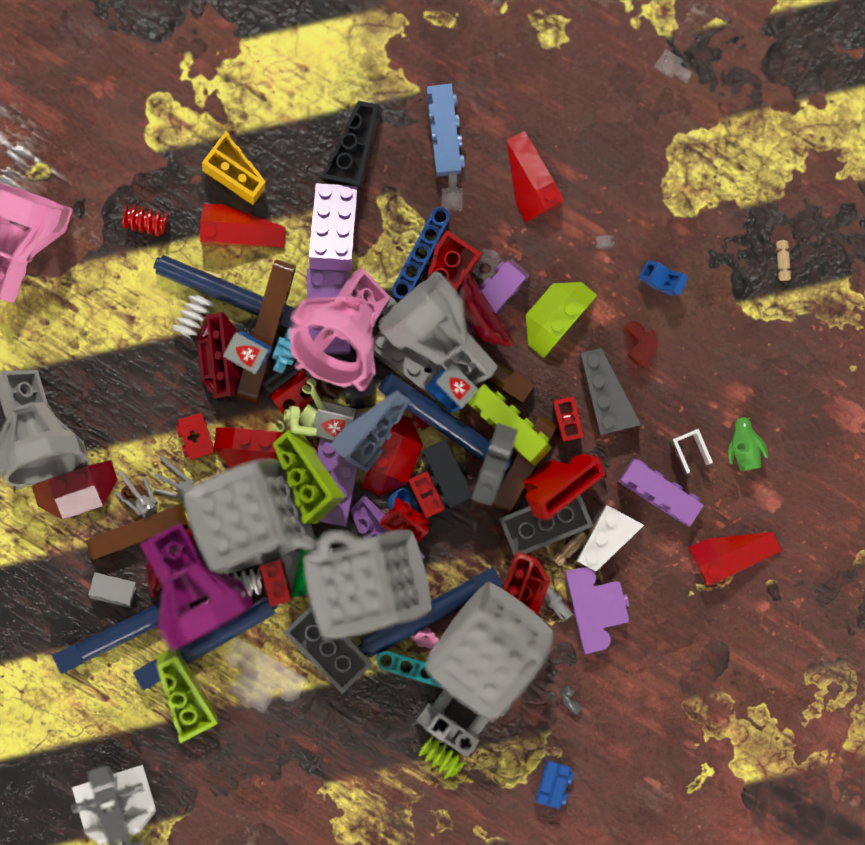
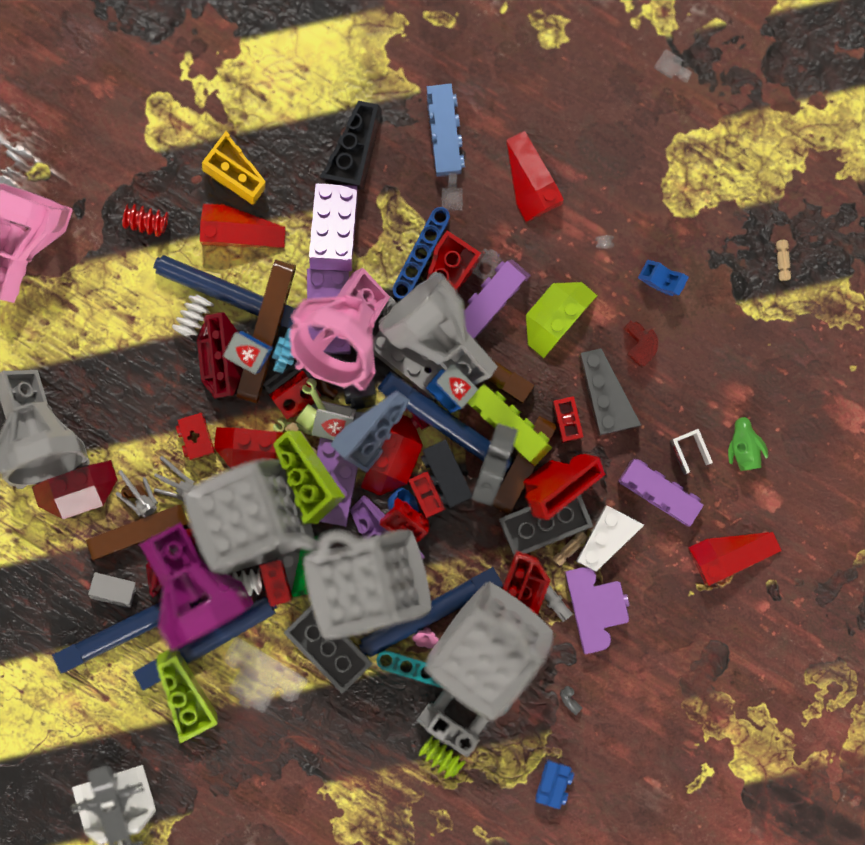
yellowish green plate [283,406,317,436] -> none
dark red wedge [459,273,515,347] -> none

